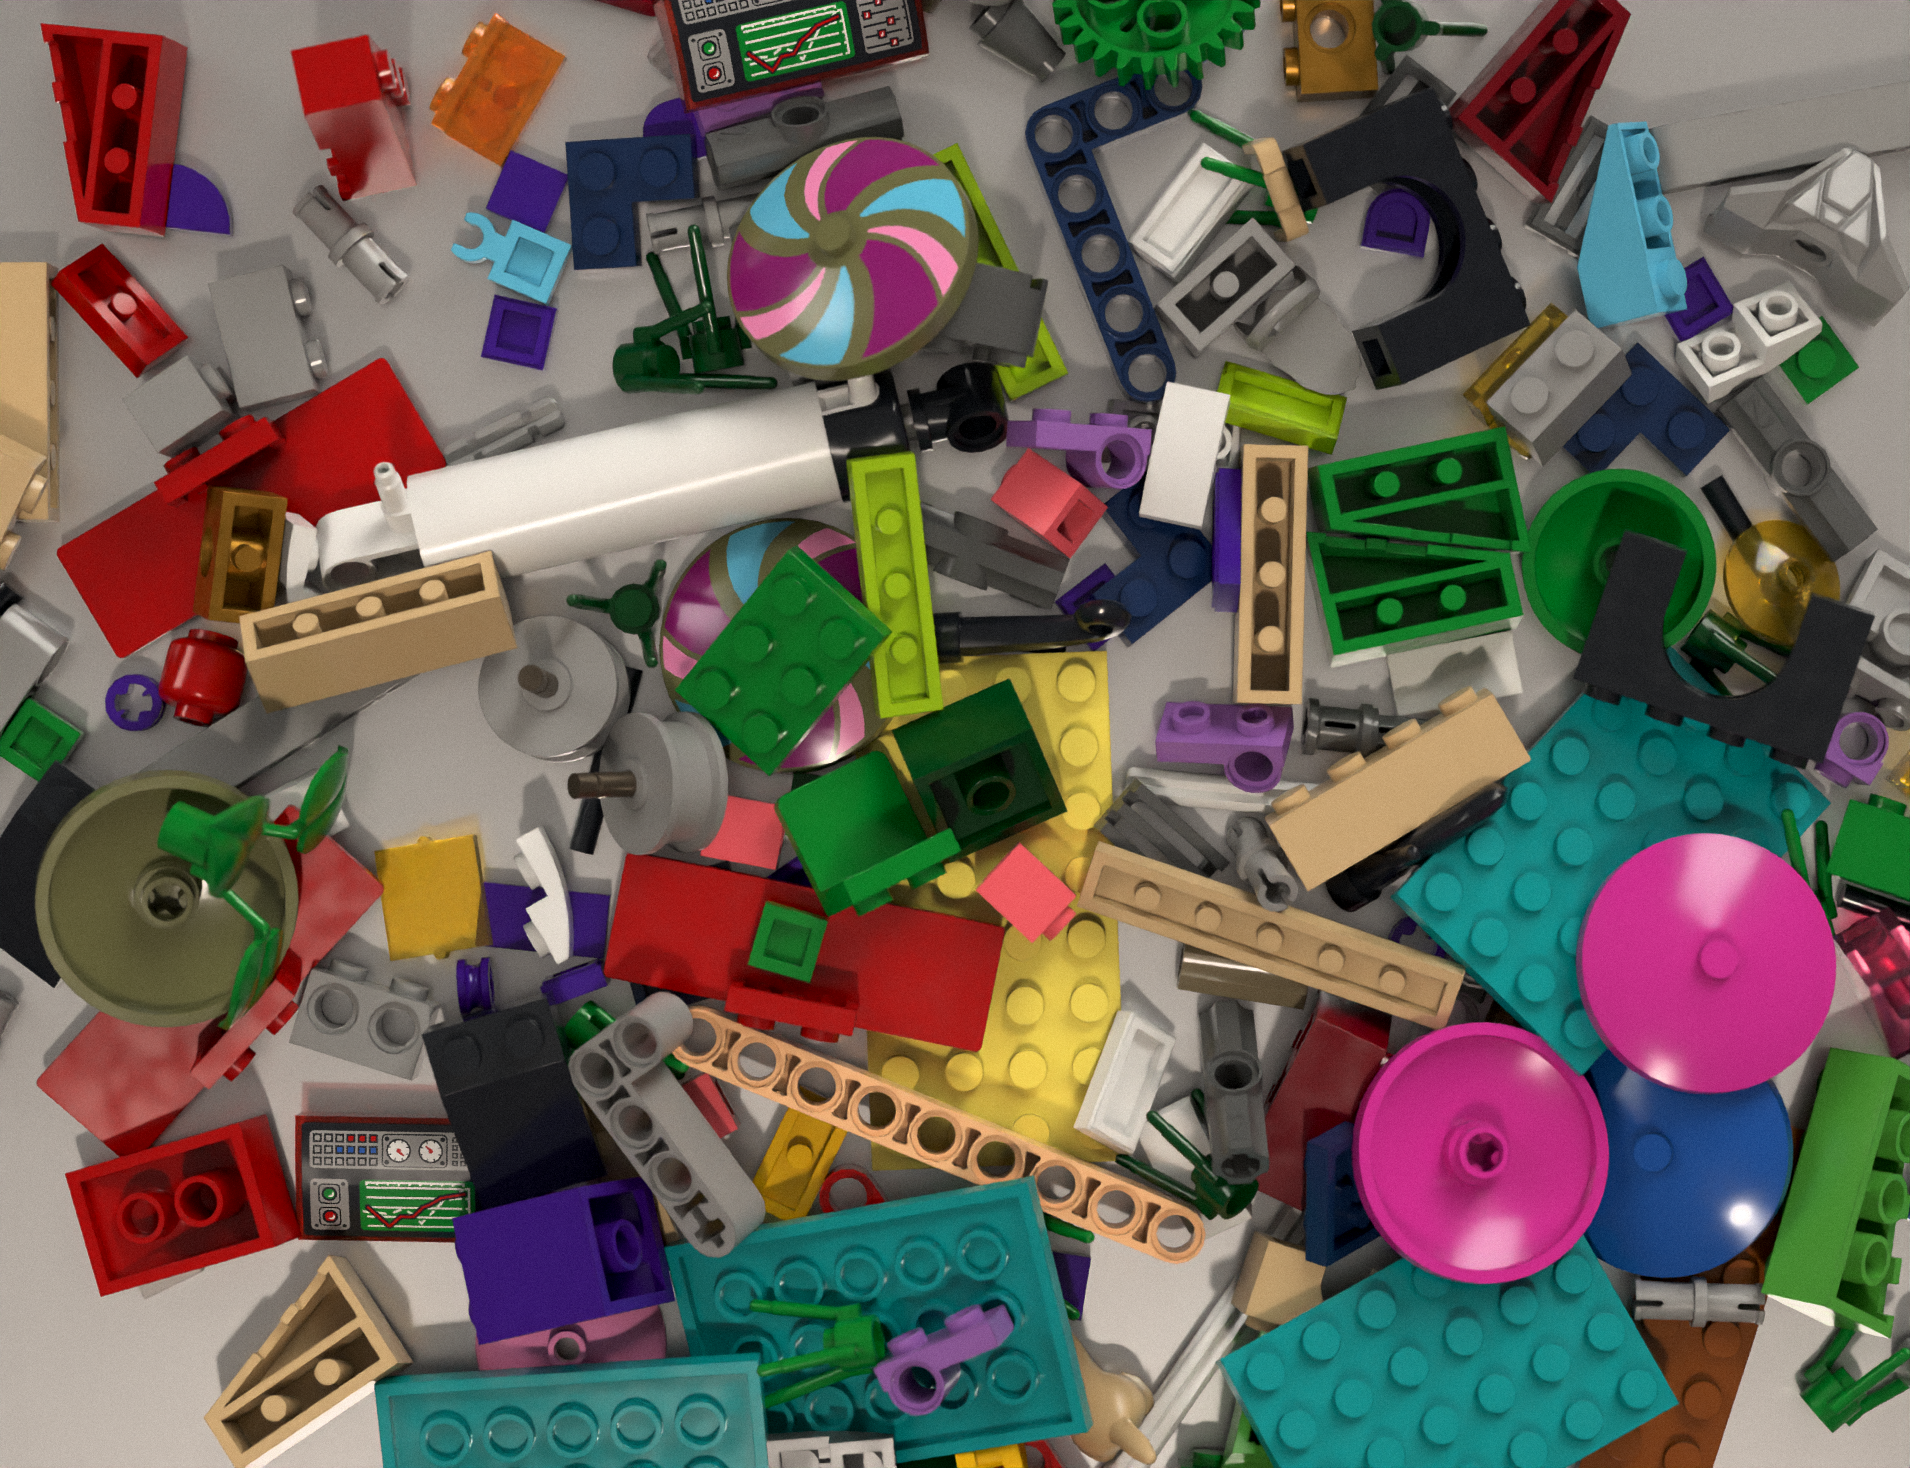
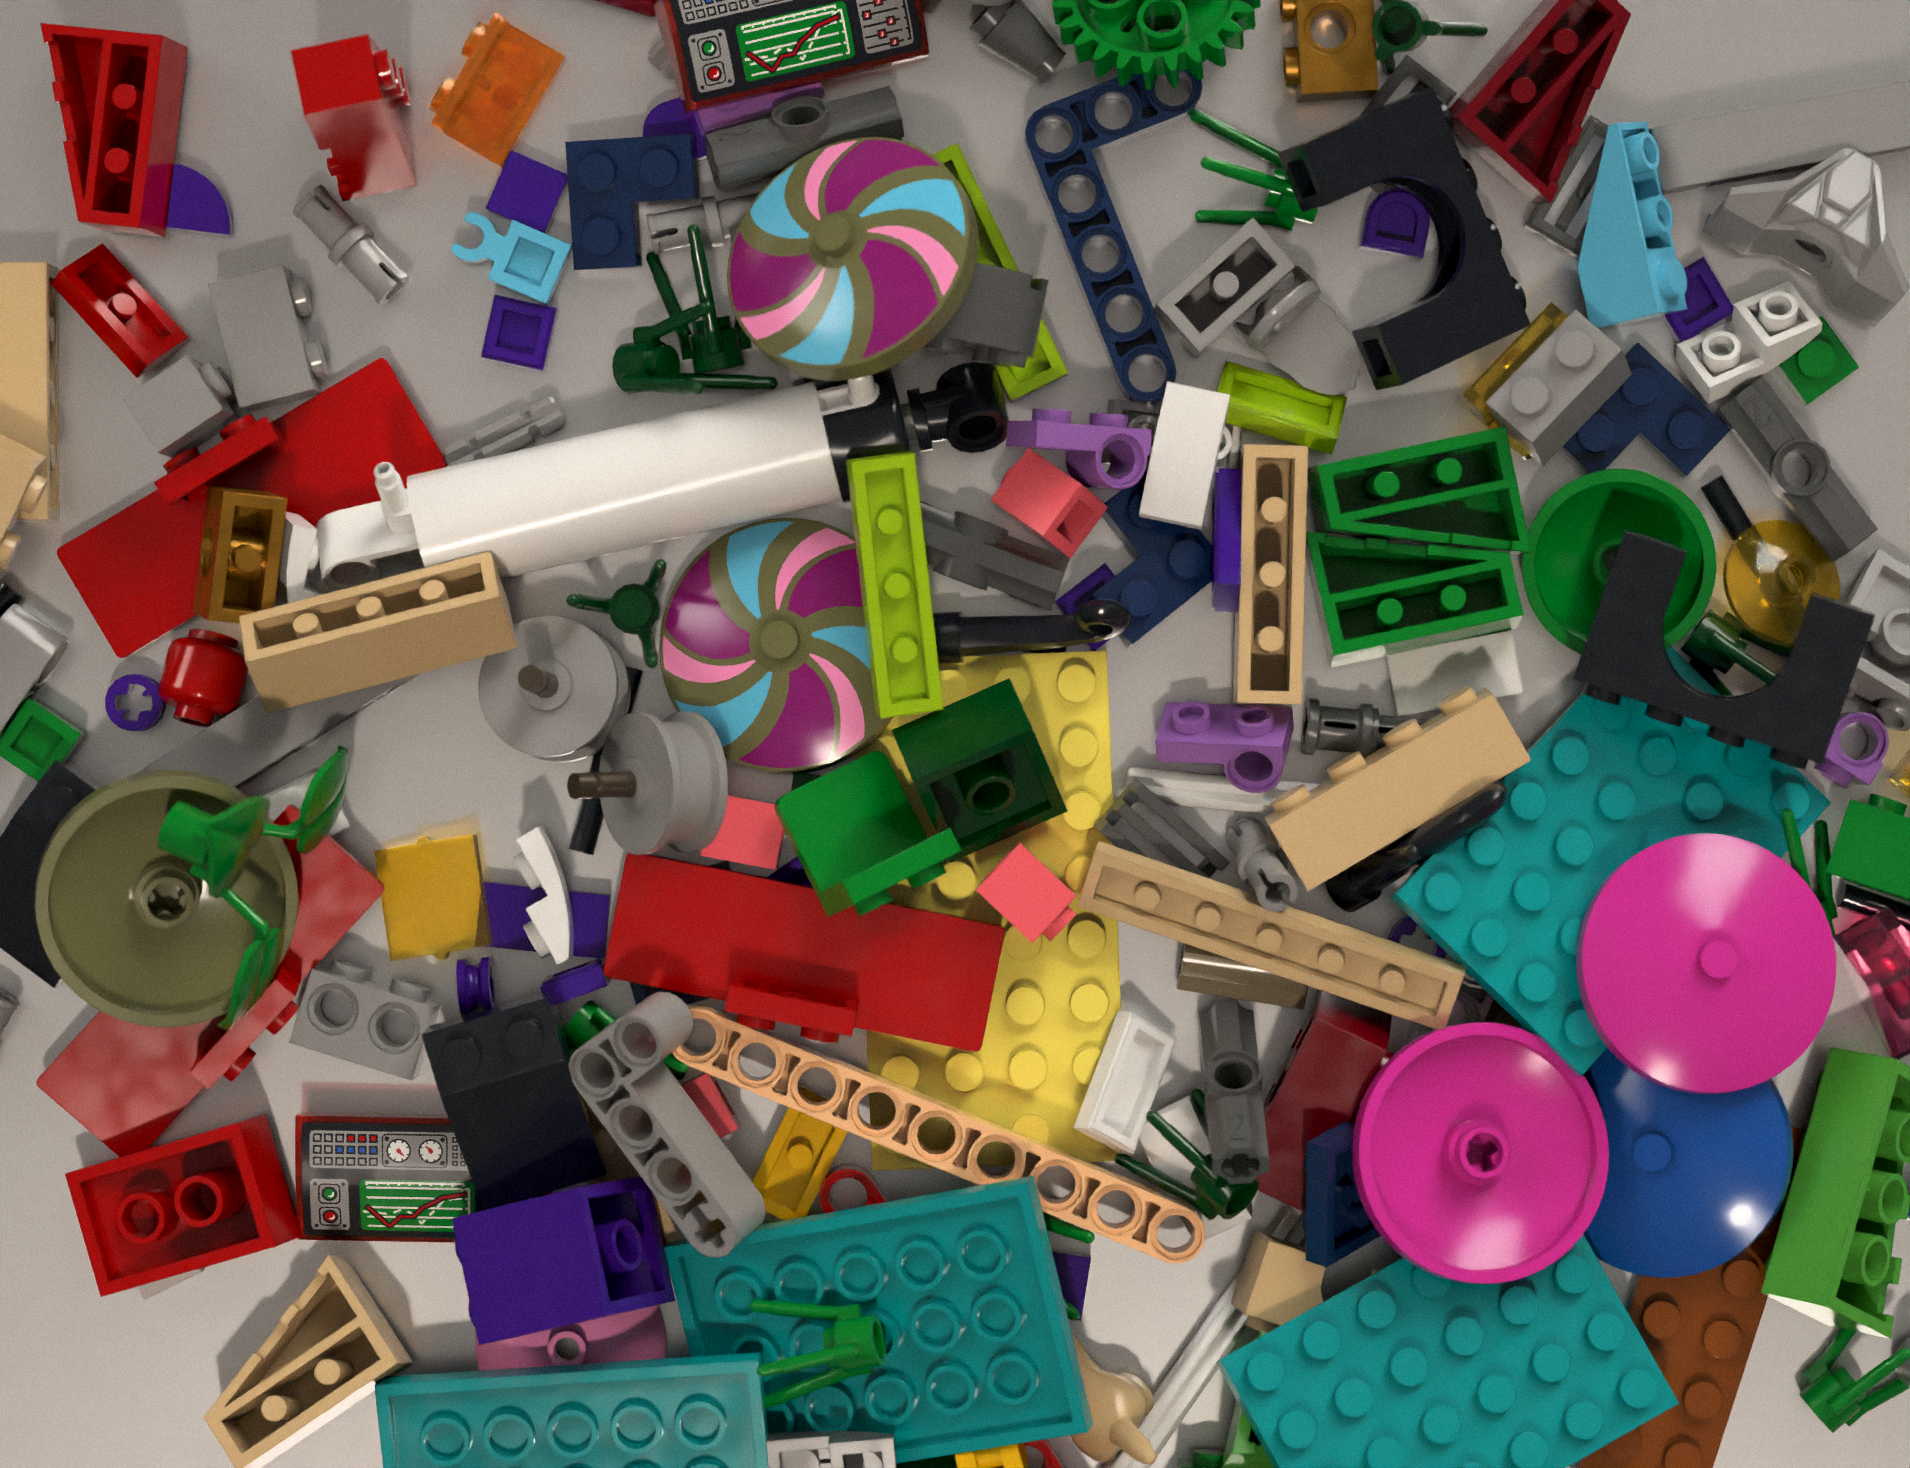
green plate [675,545,893,776] -> none
green plate [748,900,829,983] -> none
medium lavender plate [874,1304,1015,1415] -> none
white tile [1127,142,1255,284] -> none
tan piece [1242,137,1309,242] -> none
light grey pin [1631,1276,1765,1327] -> none

